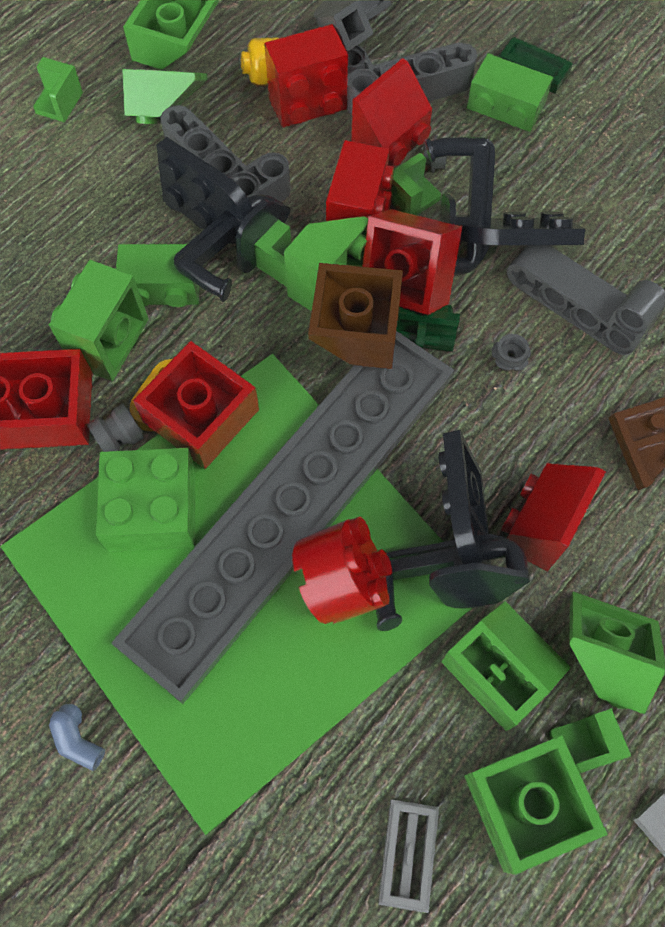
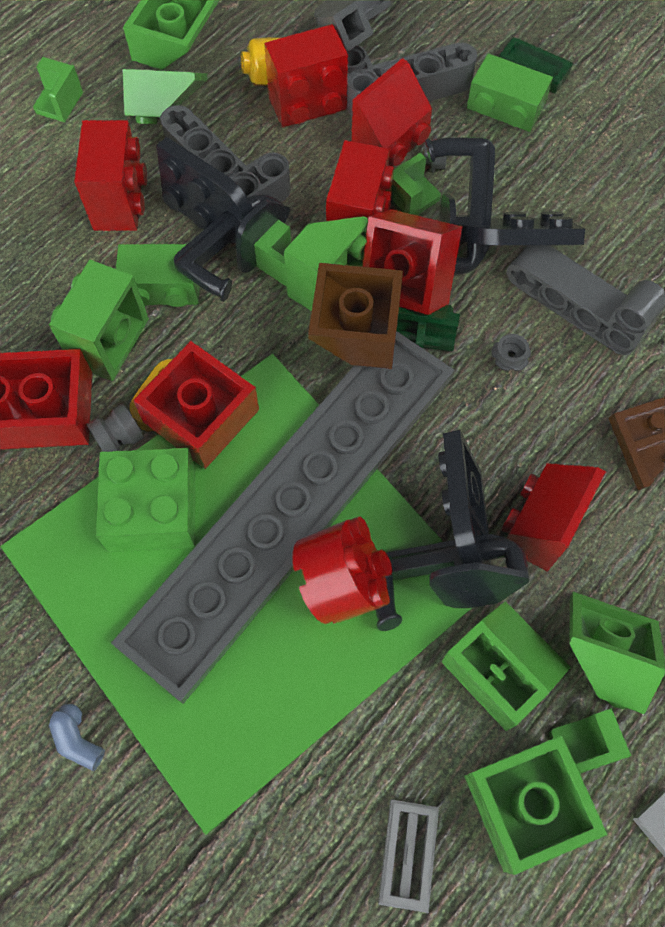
none -> red brick [74,120,147,231]

